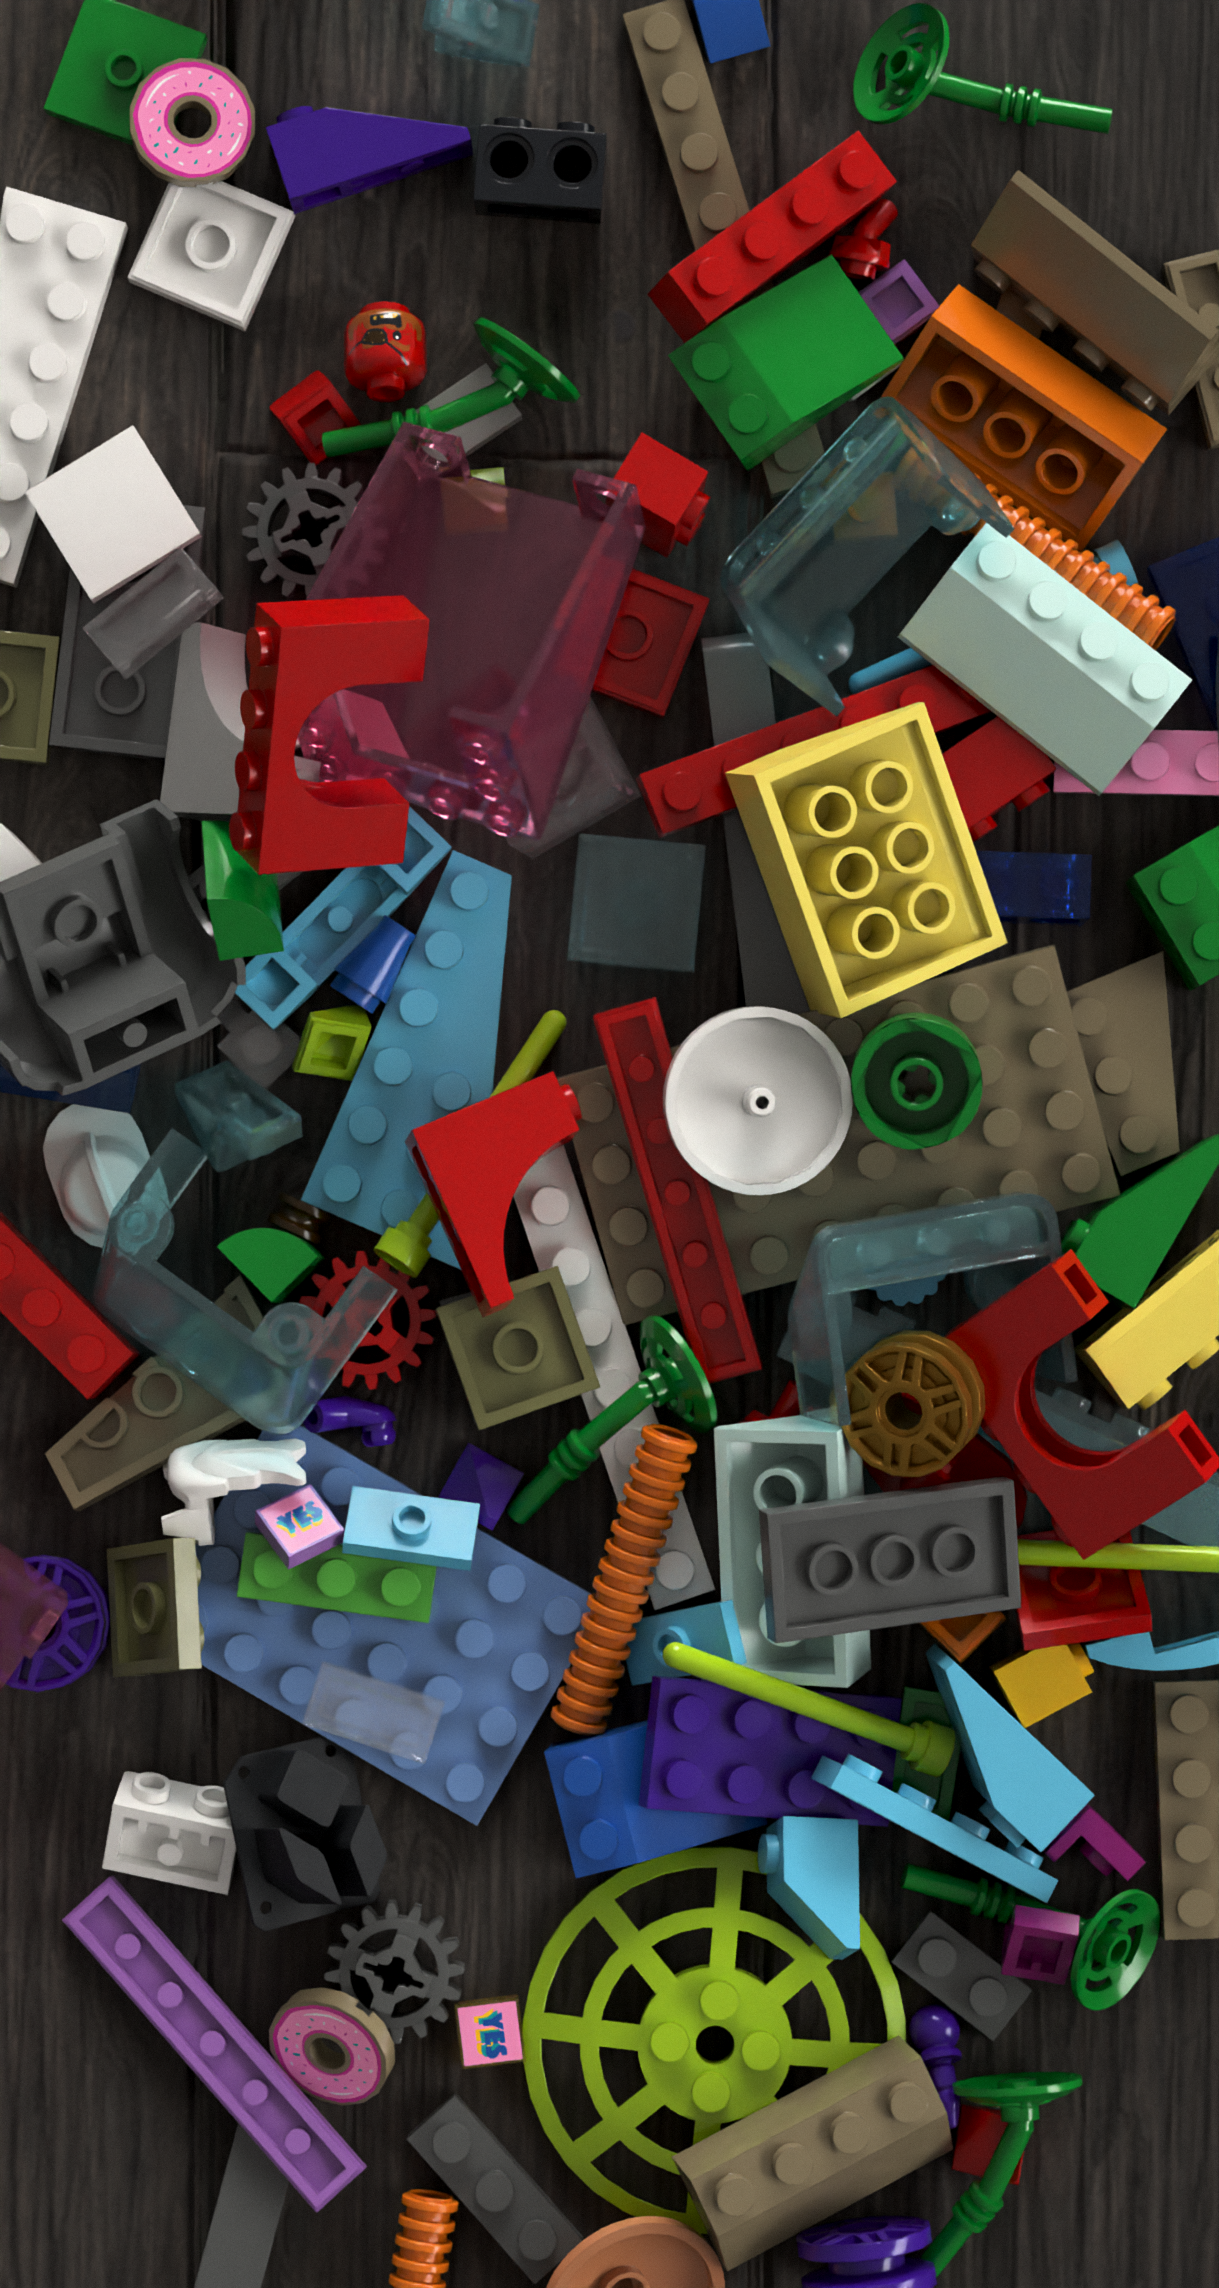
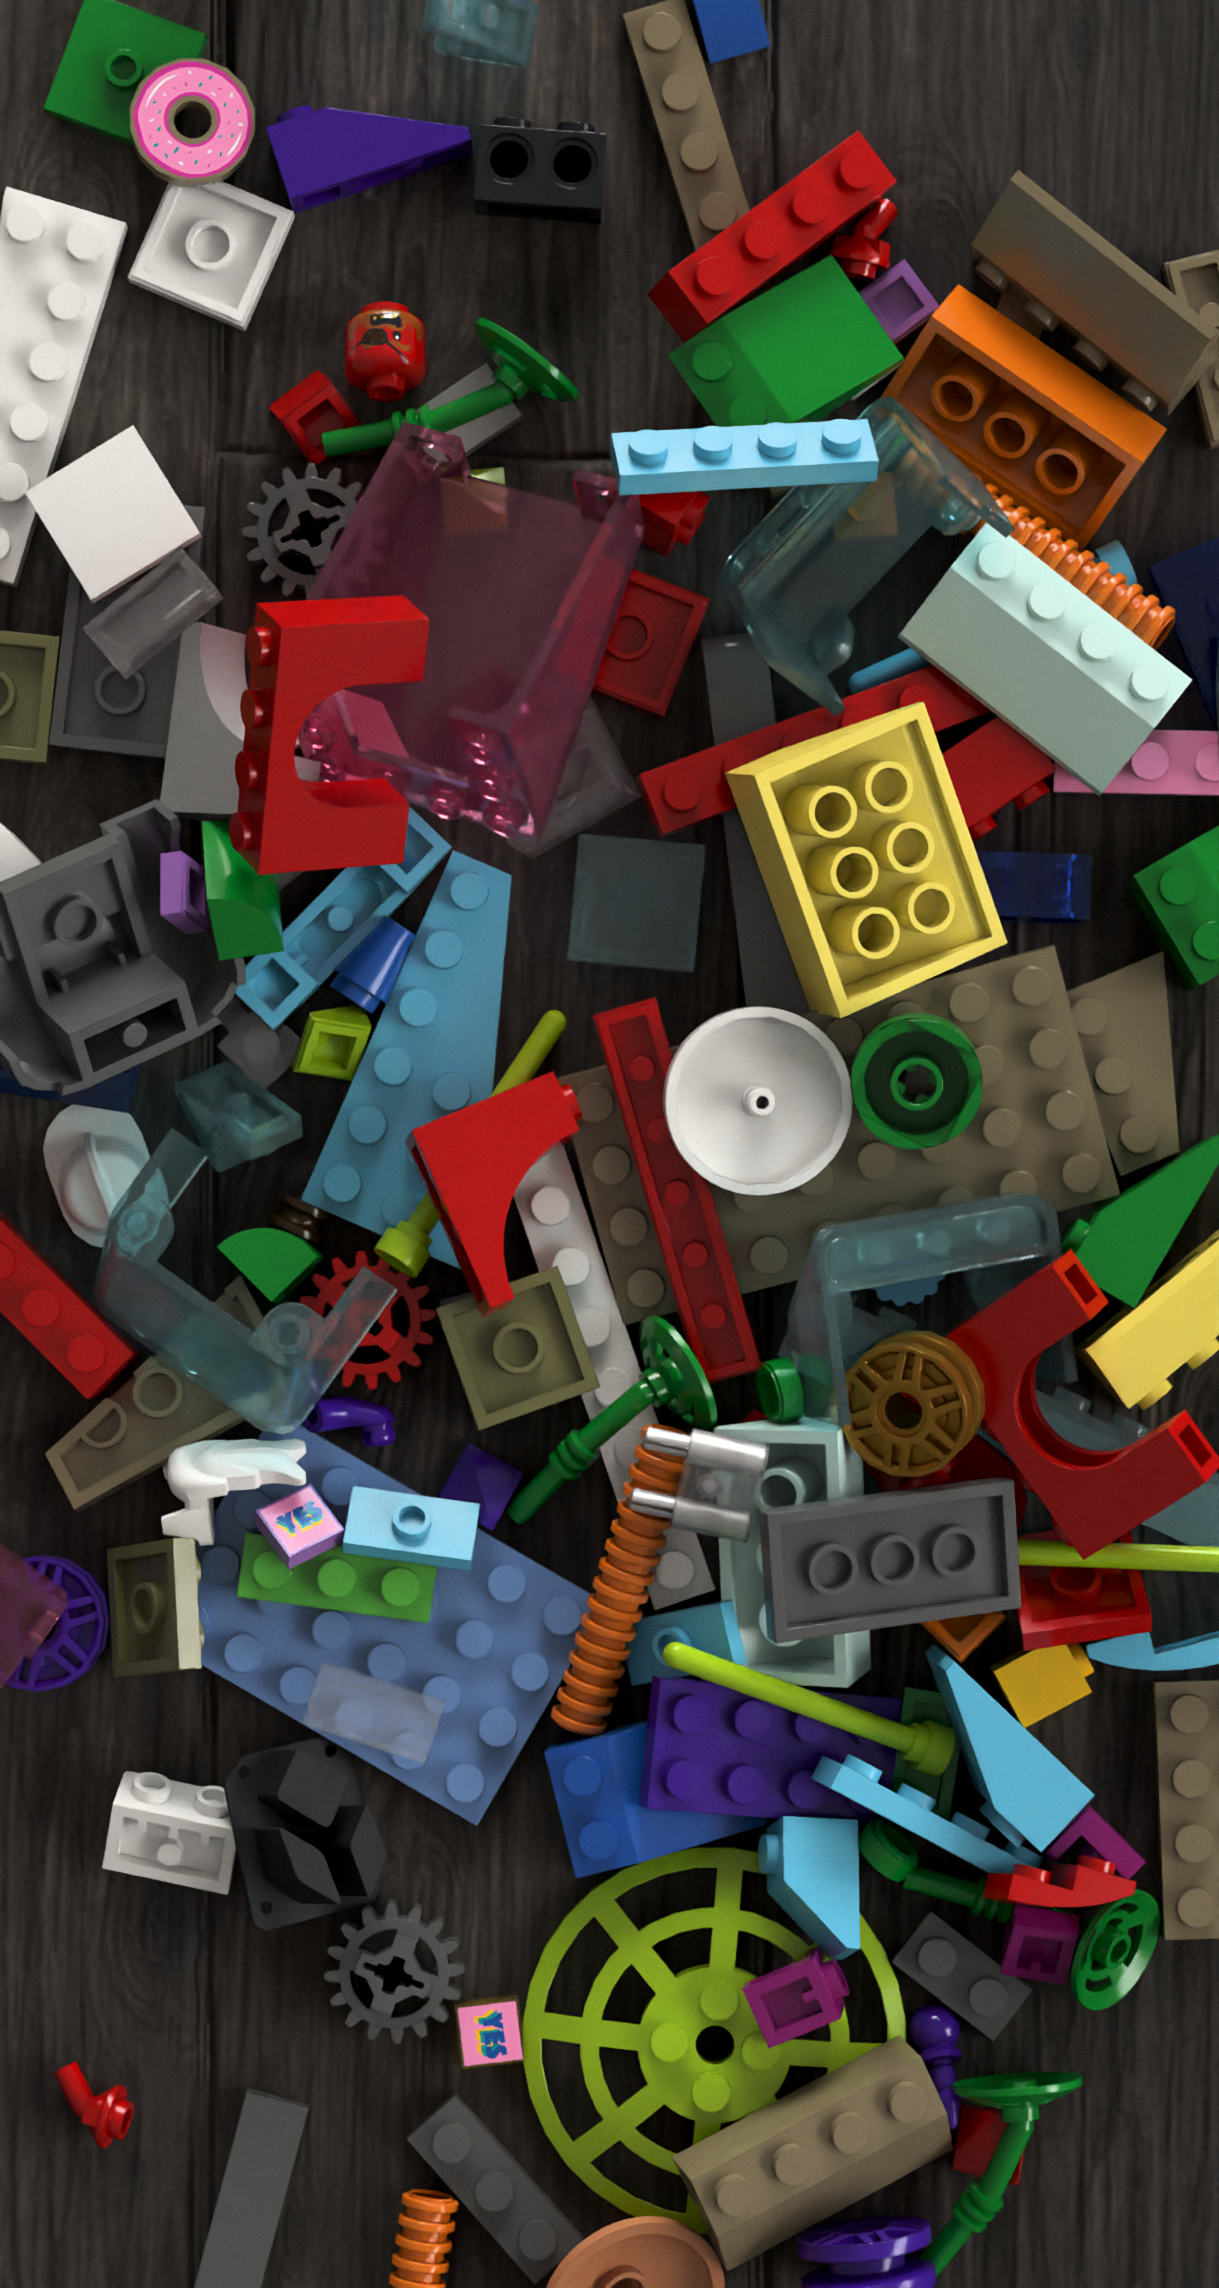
medium lavender tile [62,1876,367,2213] -> none
tile [269,1987,395,2106] -> none
green dish [853,3,1113,134] -> none
none -> red plate [54,2061,134,2149]
none -> medium lavender tile [160,851,209,934]
none -> medium azure plate [610,419,879,496]
none -> clear piece [628,1427,769,1543]
none -> magenta bracket [742,1946,849,2048]
none -> green tile [756,1357,805,1424]
none -> green tile [858,1818,919,1882]
none -> red slope [983,1855,1137,1907]

